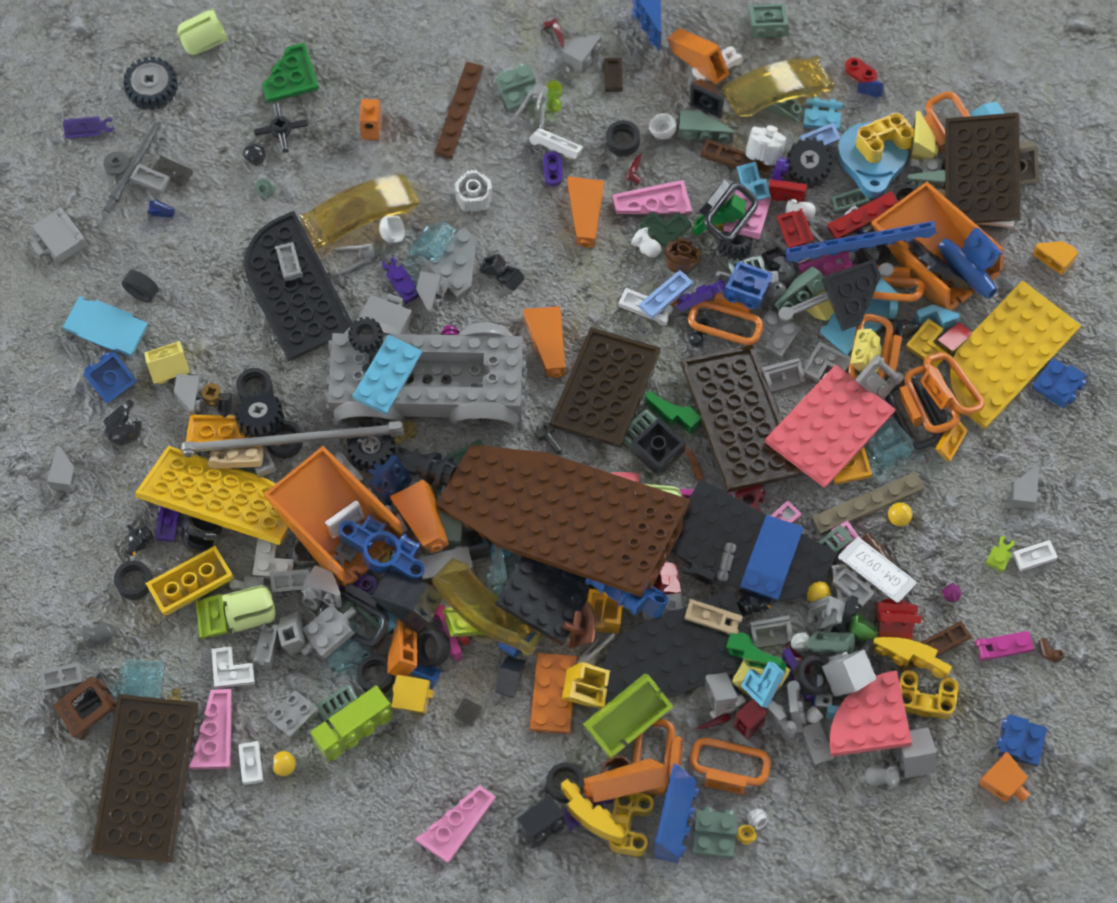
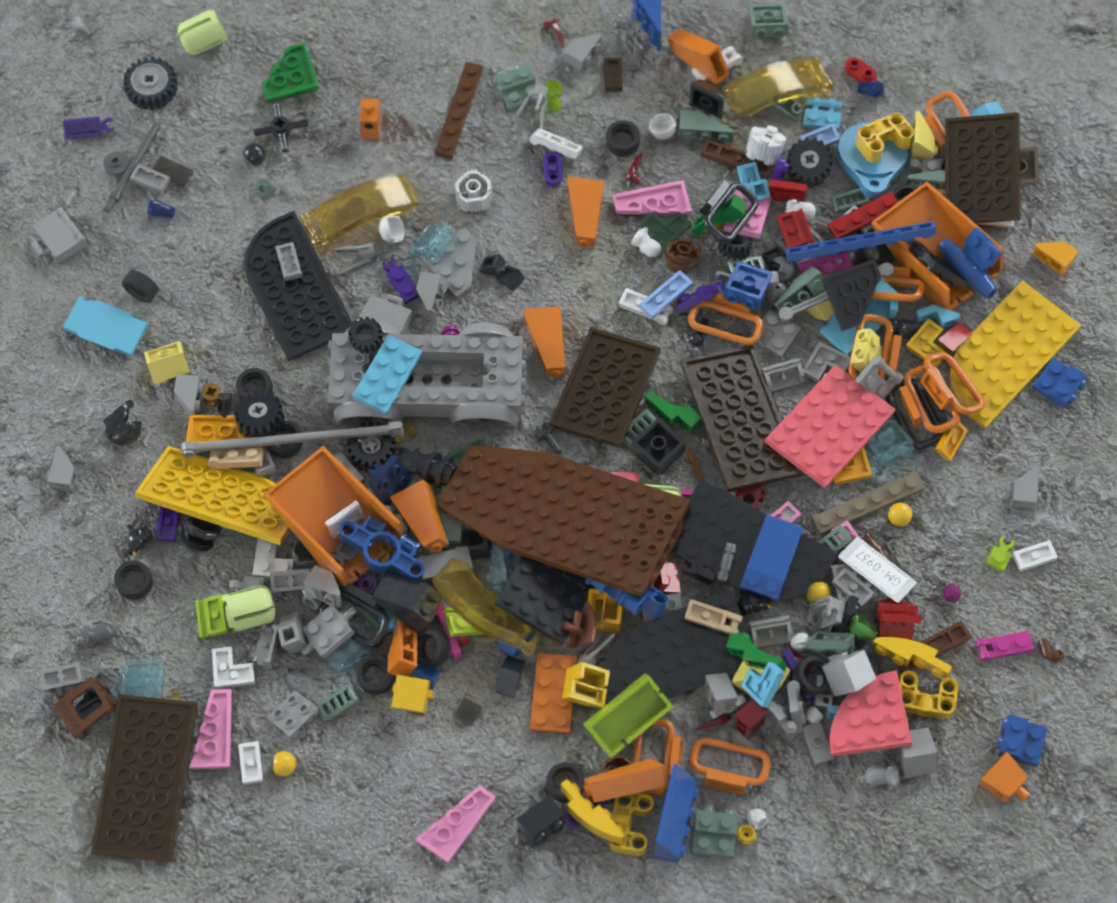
blue plate [83,352,137,405] -> none
yellow brick [146,546,234,617] -> none
lime piece [310,685,393,762] -> none

